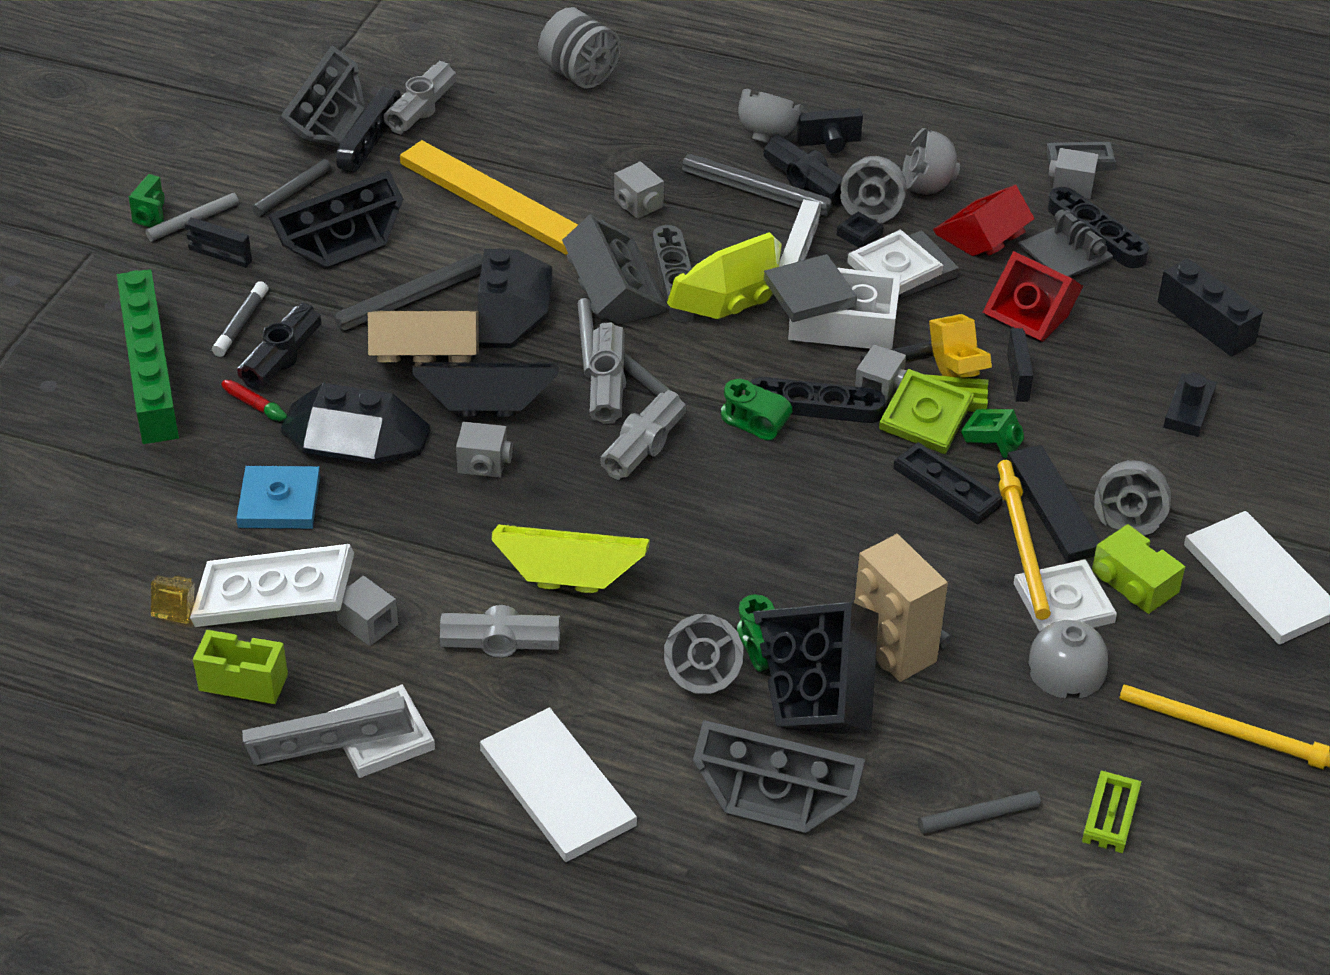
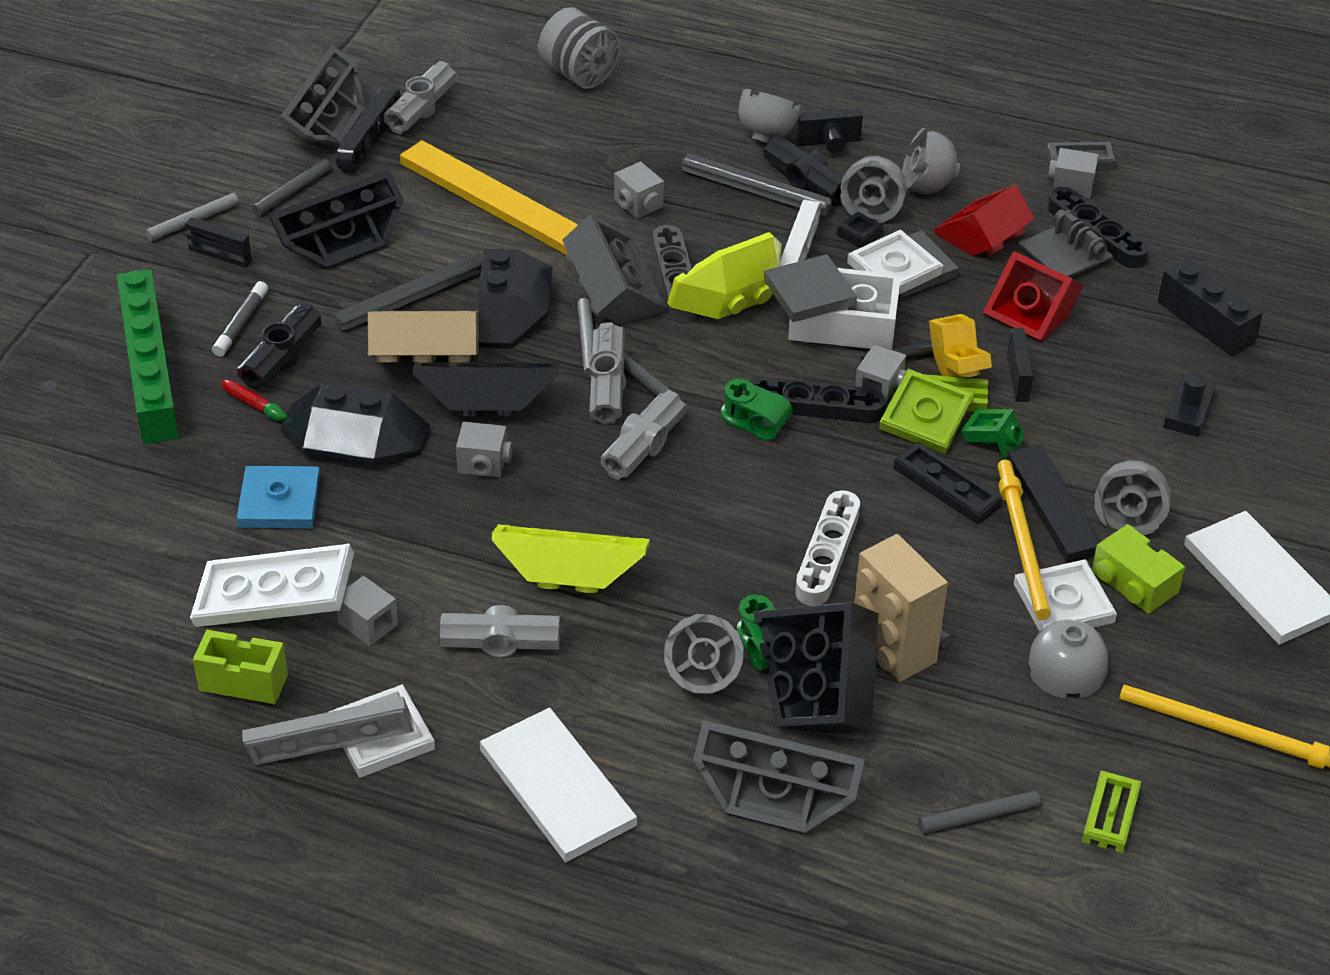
green bracket [129,174,165,228] -> none
clear yellow tile [151,575,194,624] -> none
none -> white beam [795,490,860,606]

